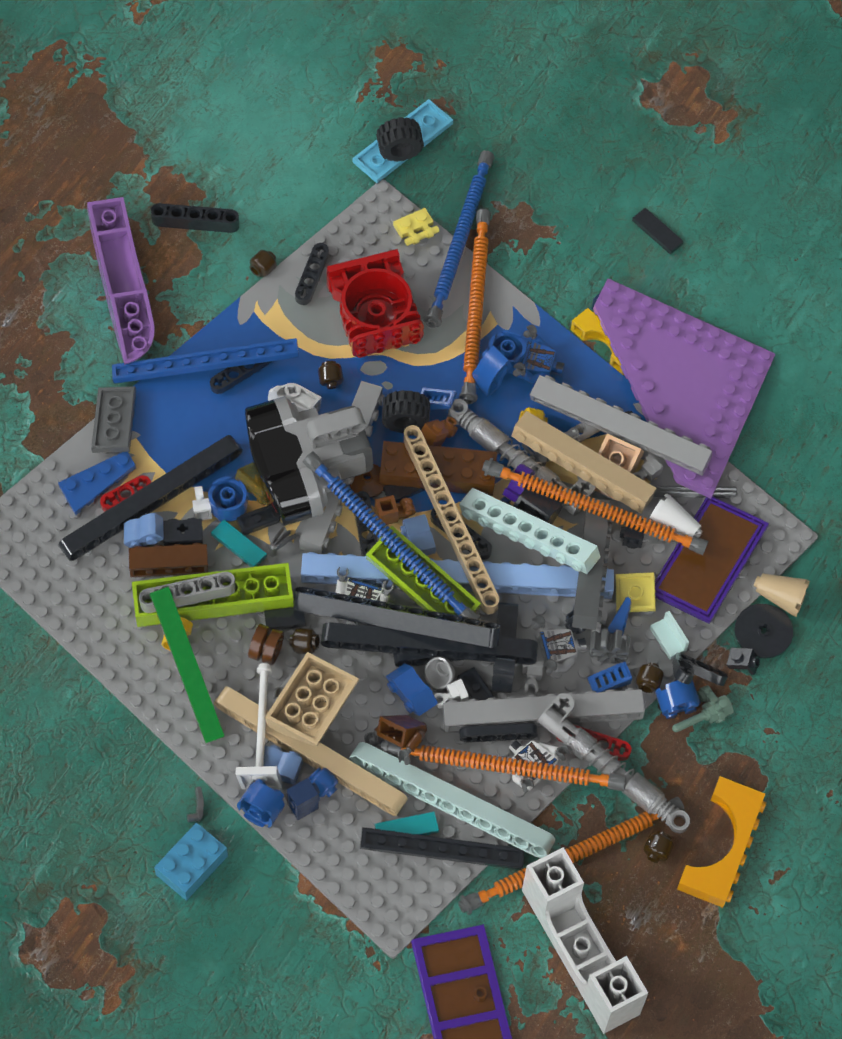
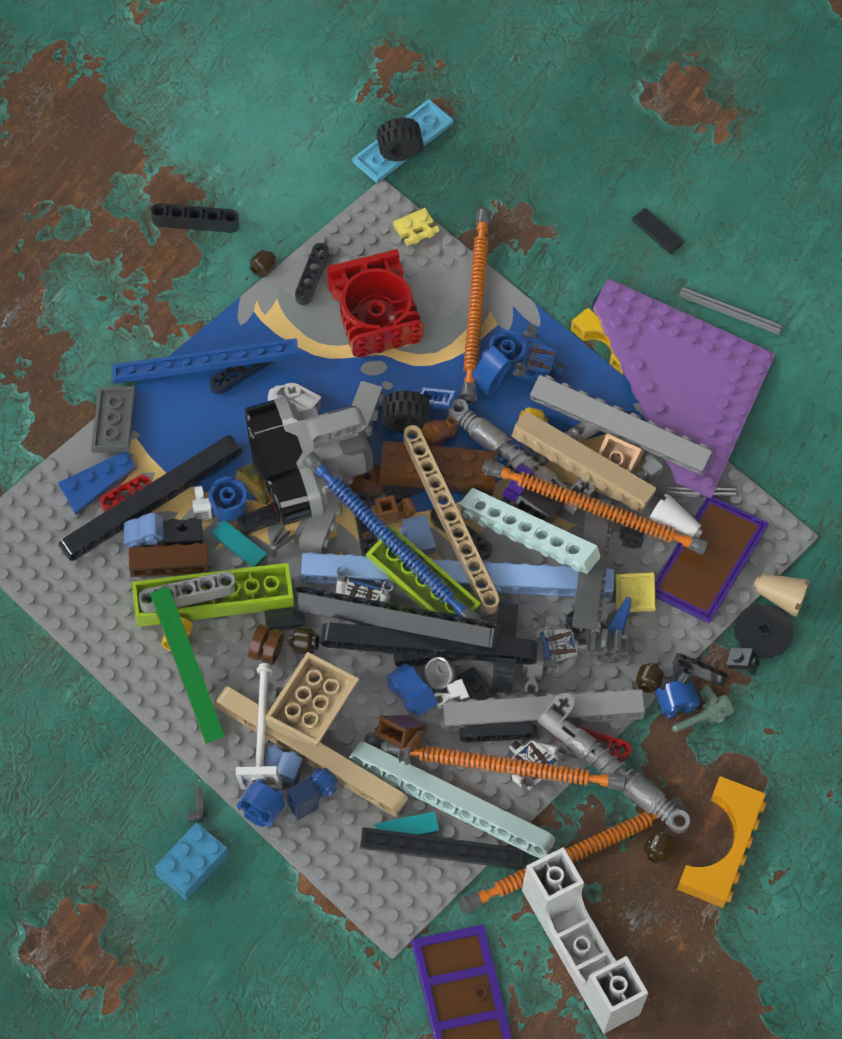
medium lavender slope [87,197,154,365] -> none
dark brown head [318,361,344,389] -> none
blue hose [423,151,494,328] -> none
blue slope [587,662,632,693] -> none
light aqua panel [650,611,689,660] -> none
none -> axle [679,287,783,335]

